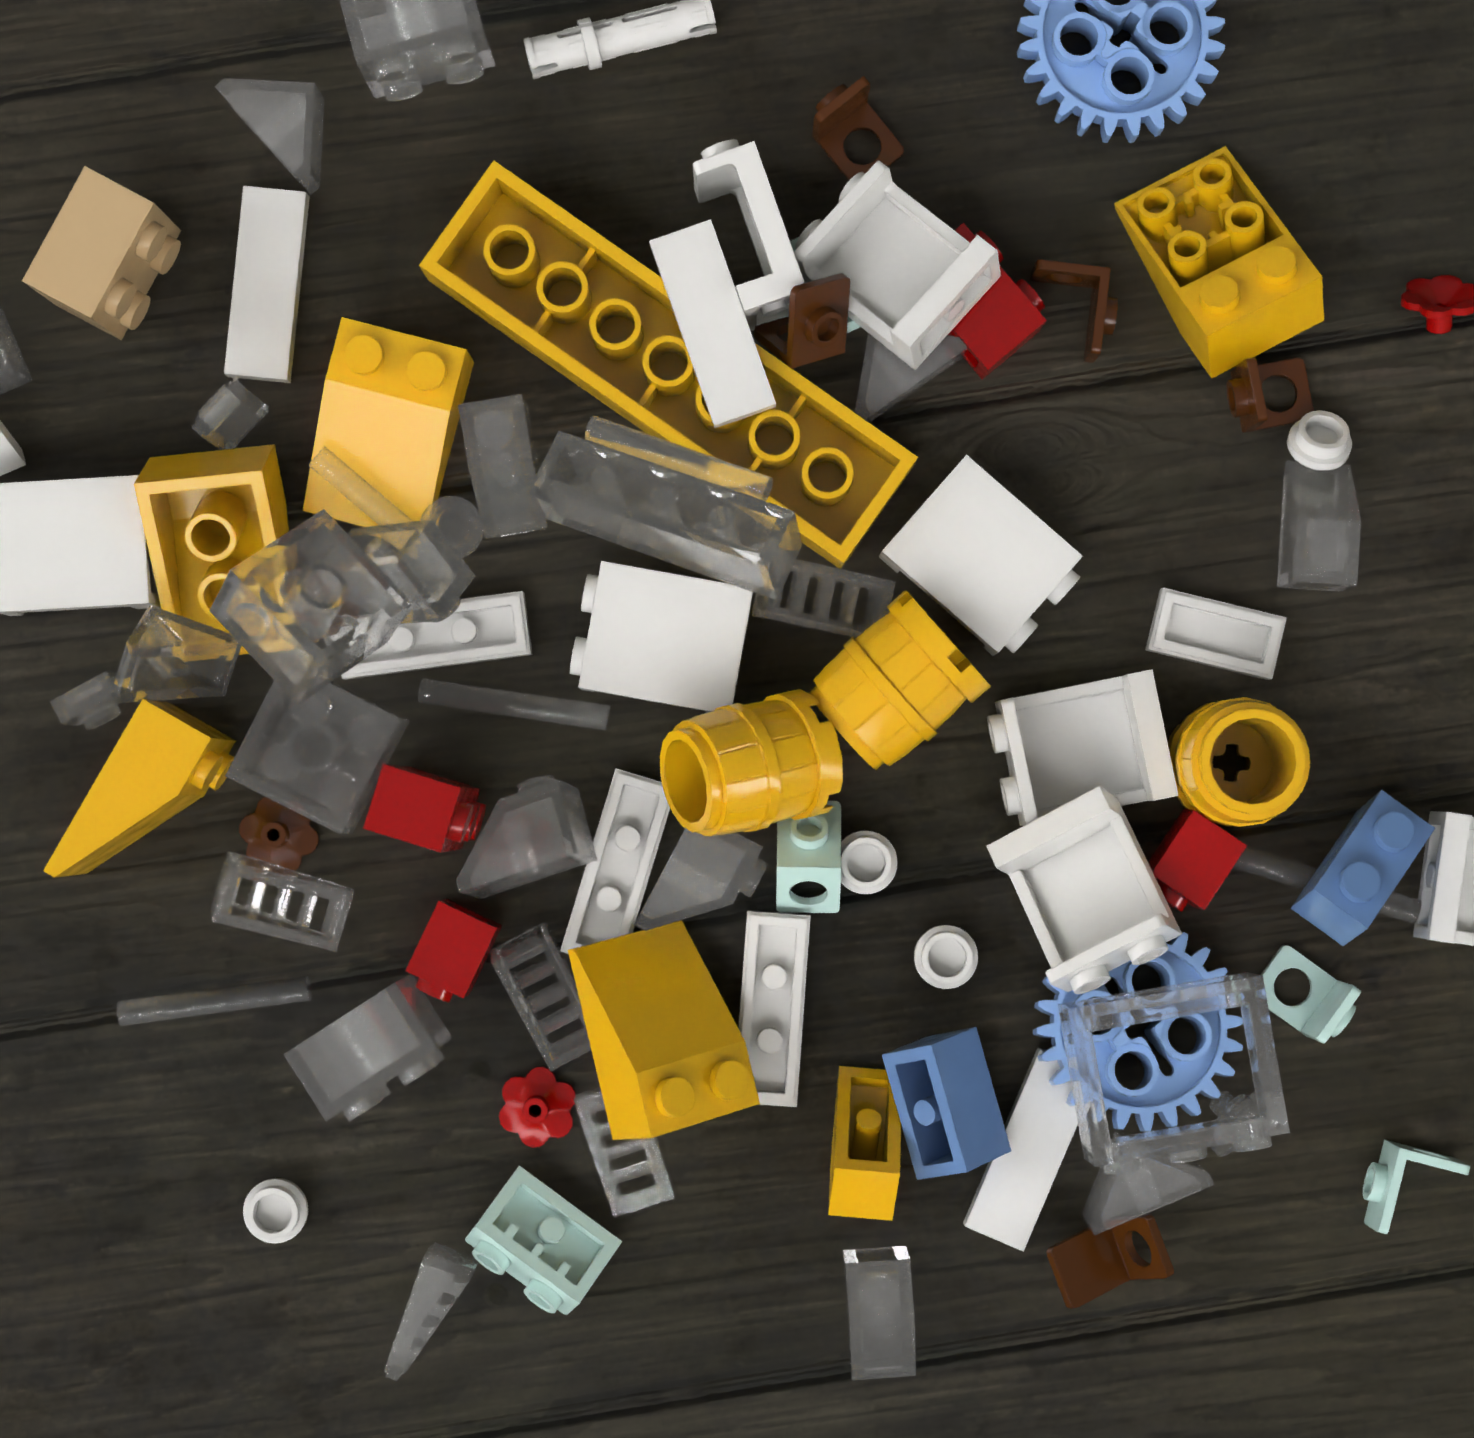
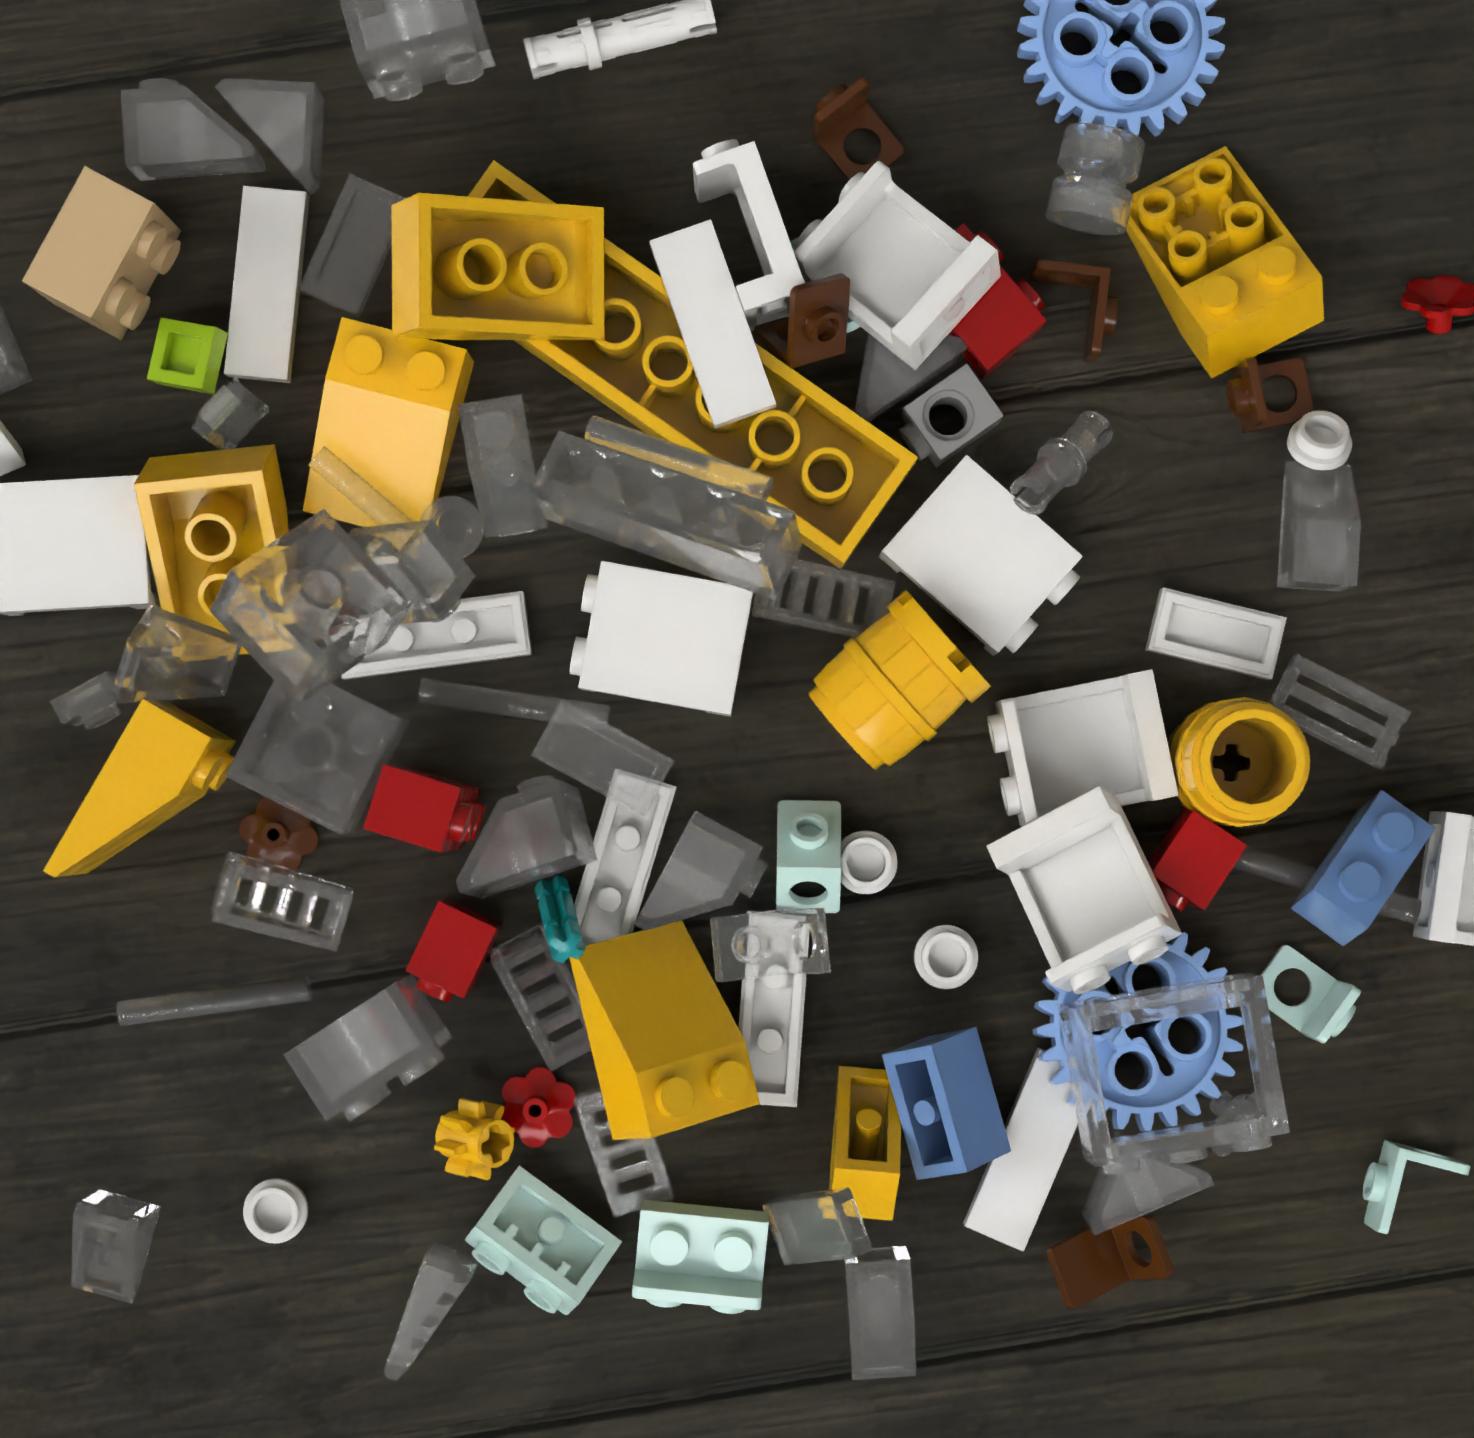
yellow piece [659,689,843,836] -> none
none -> clear slope [71,1190,161,1303]
none -> clear slope [121,78,265,181]
none -> lime plate [147,318,228,394]
none -> clear tile [299,174,406,318]
none -> yellow slope [391,193,605,340]
none -> yellow gear [434,1098,515,1180]
none -> clear tile [531,699,675,817]
none -> teal axle [534,875,586,963]
none -> light aqua bracket [632,1199,769,1314]
none -> clear bracket [710,908,831,982]
none -> clear tile [762,1187,872,1265]
none -> light grey brick [899,364,1004,468]
none -> clear pin [1010,410,1113,515]
none -> clear wheel [1045,123,1146,235]
none -> clear tile [1269,654,1411,769]

